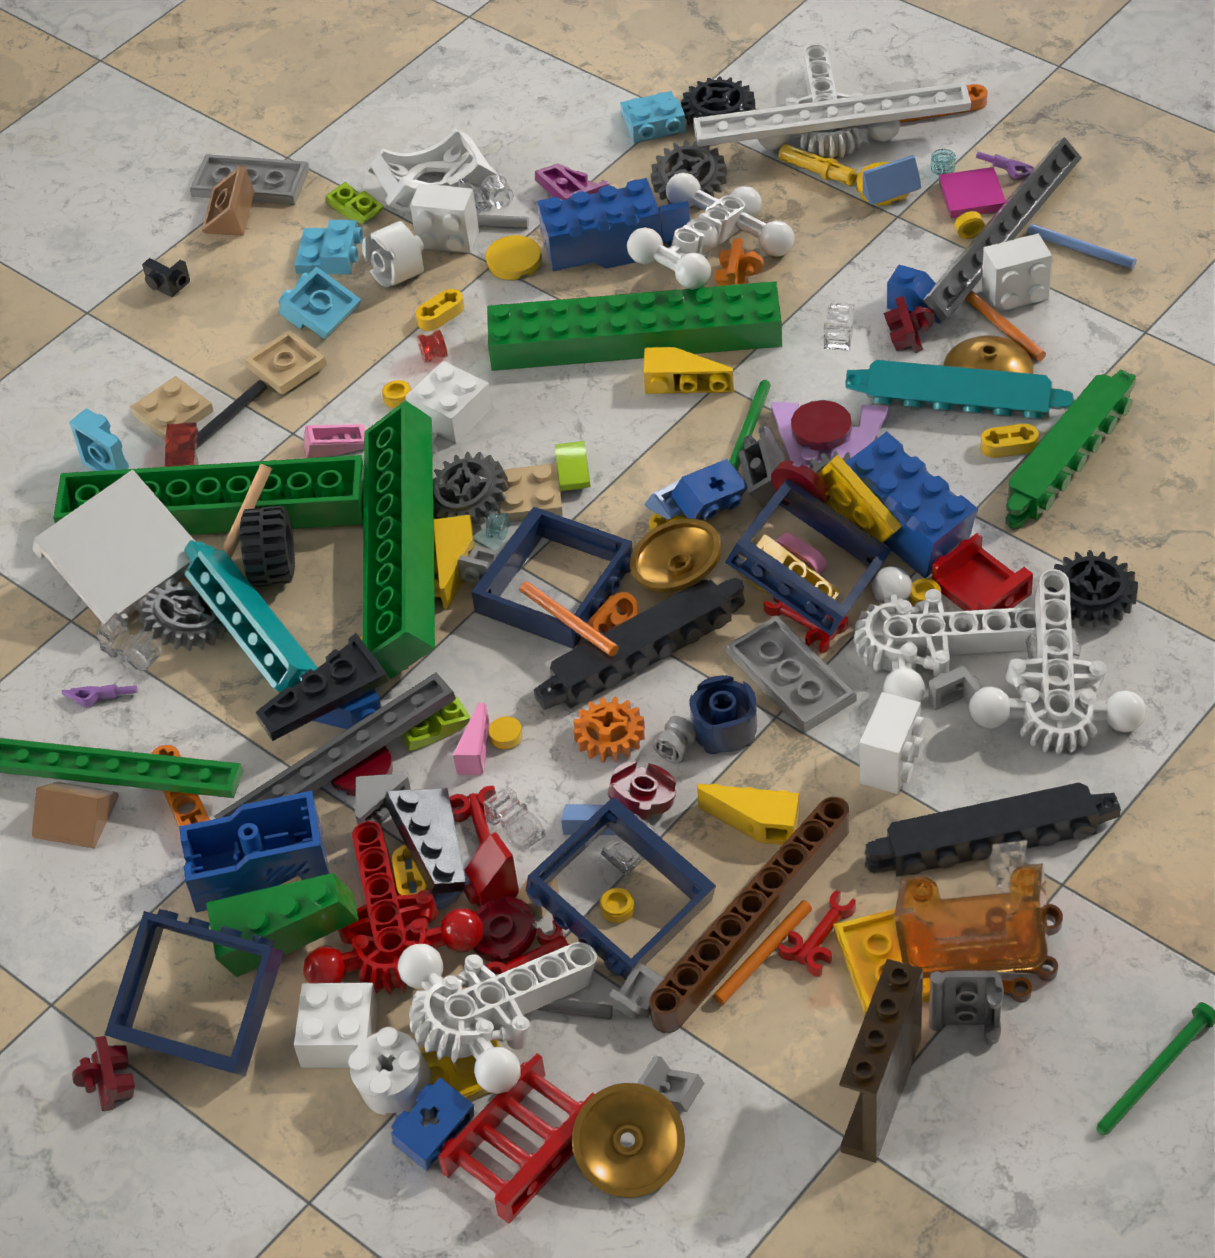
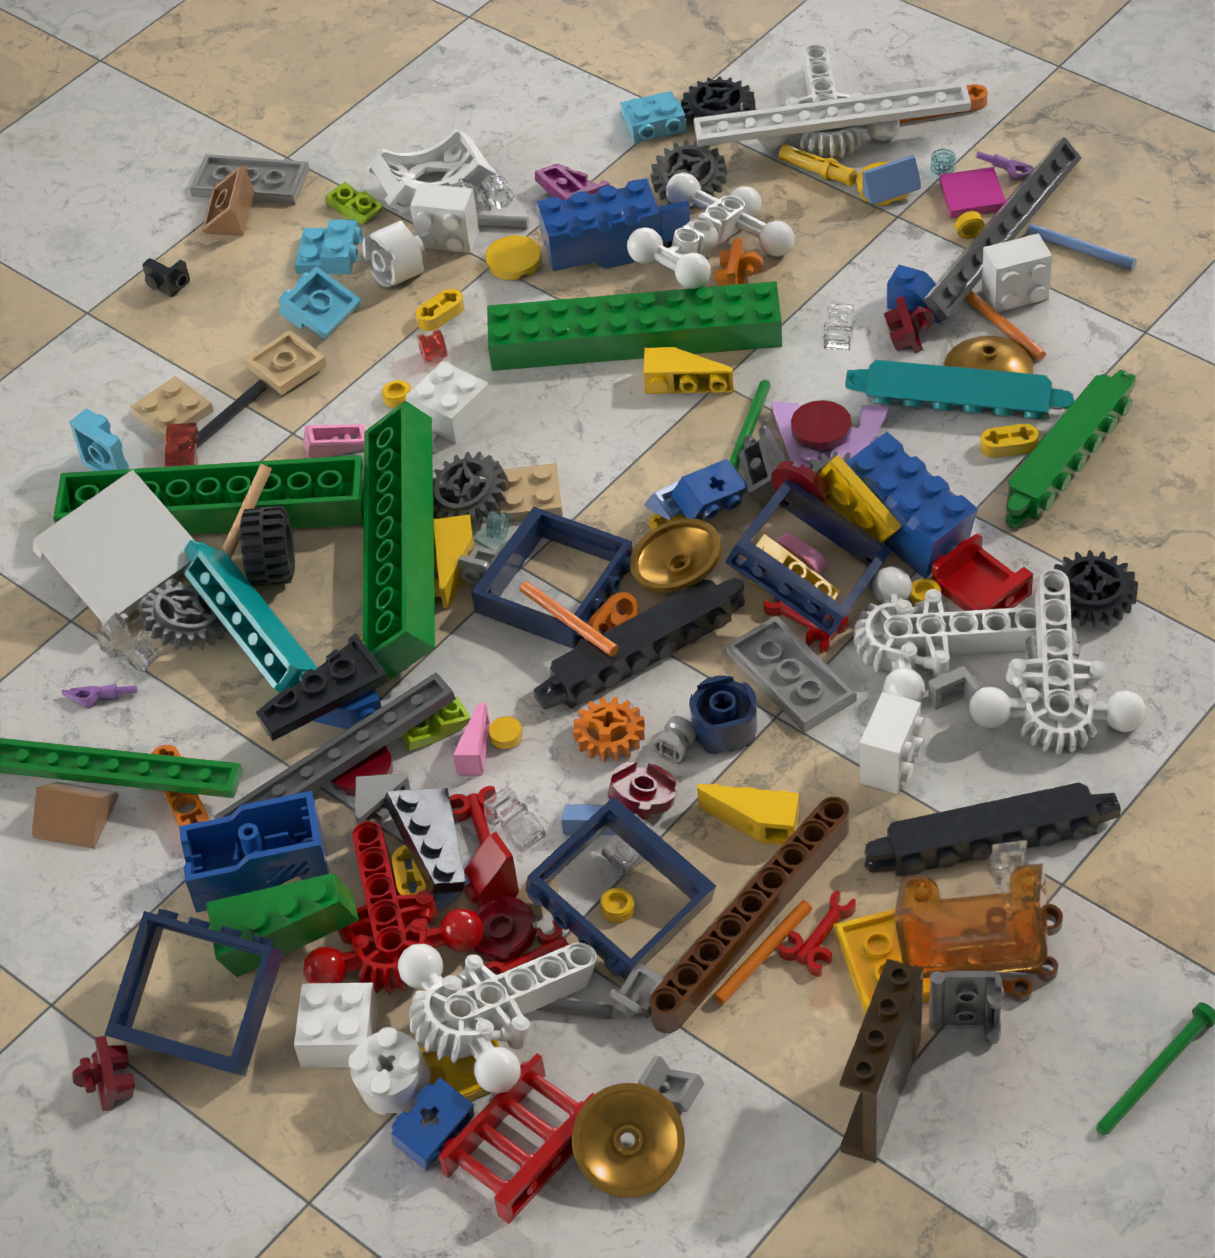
lime slope [555,441,591,491] -> none

